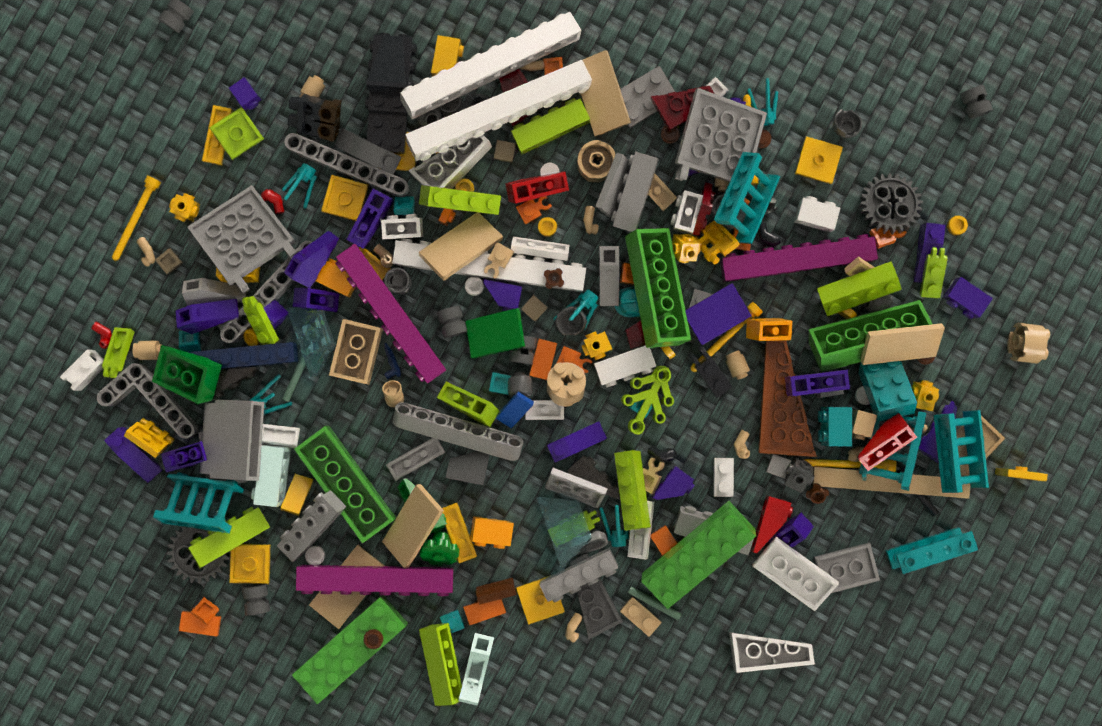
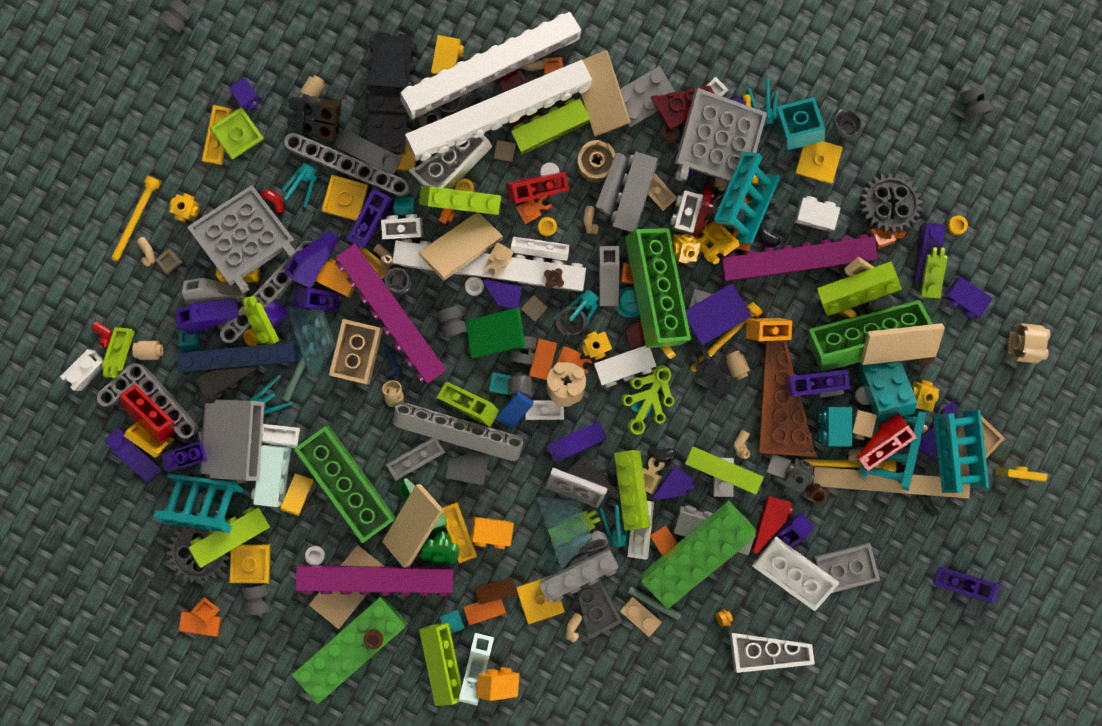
green slope [152,345,222,404] -> none
light grey brick [277,490,346,562] -> none
reddish brown plate [758,129,771,149] -> none
teal fence [885,527,978,574] -> none
none -> red brick [119,384,175,444]
none -> light orange brick [476,667,519,701]
none -> lime tile [685,446,764,494]
none -> light orange plate [716,609,733,628]
none -> teal brick [777,97,825,150]
none -> dark purple slope [934,566,1001,603]

